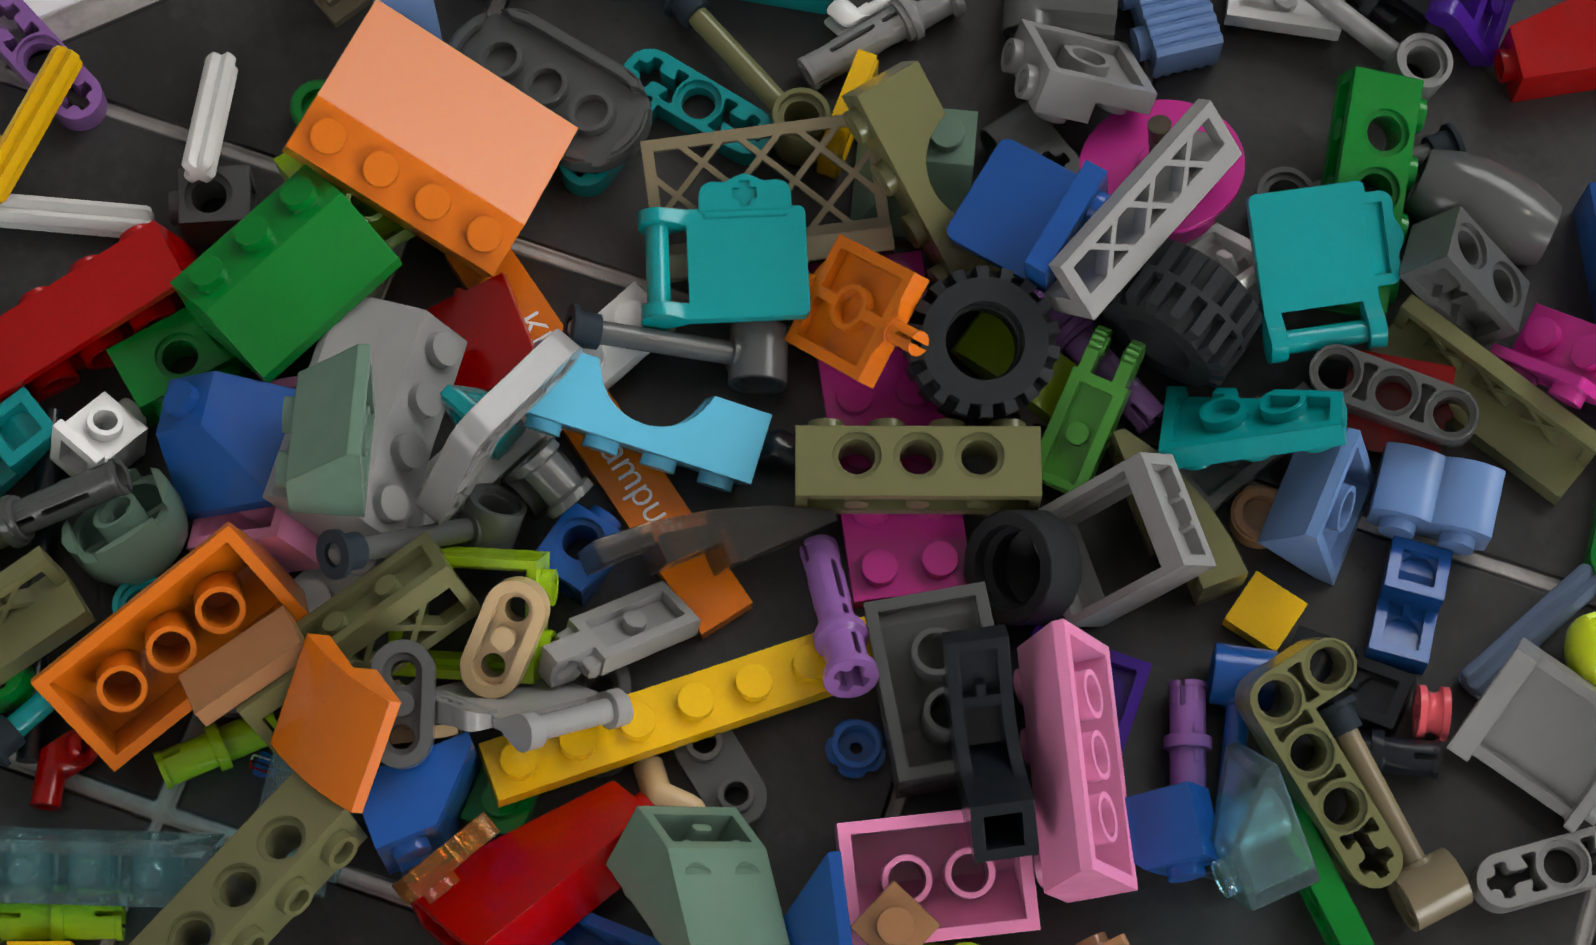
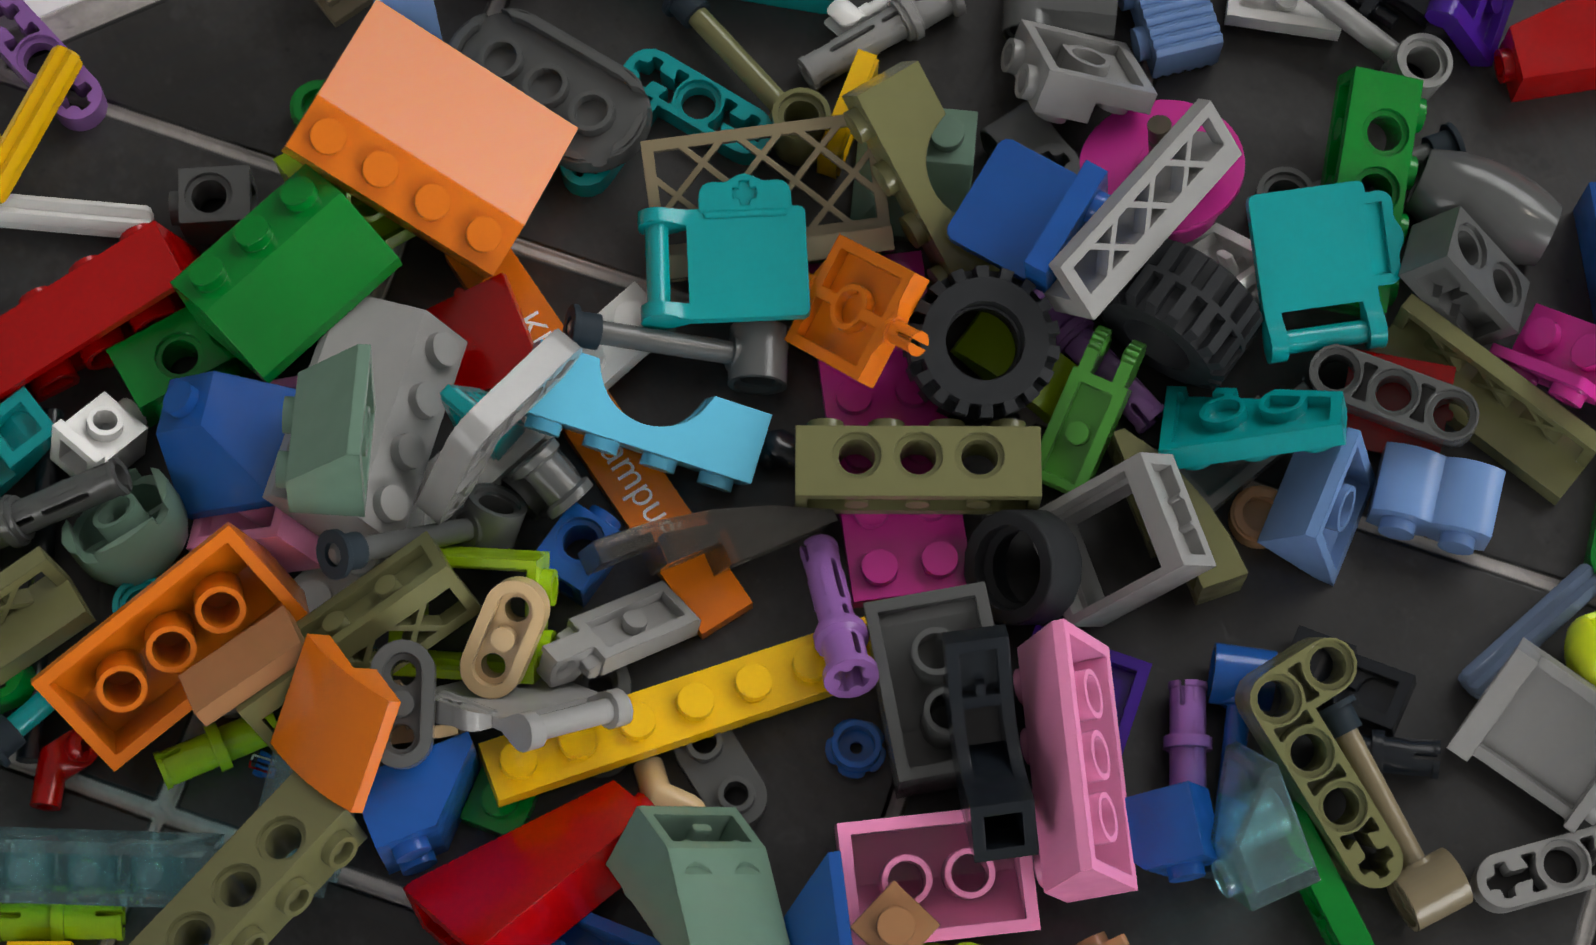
white axle [181,52,238,183] -> none
clear orange plate [392,812,500,906] -> none
yellow tile [1222,571,1308,651] -> none
blue slope [1364,535,1453,676] -> none
coral bush [1411,684,1452,742] -> none

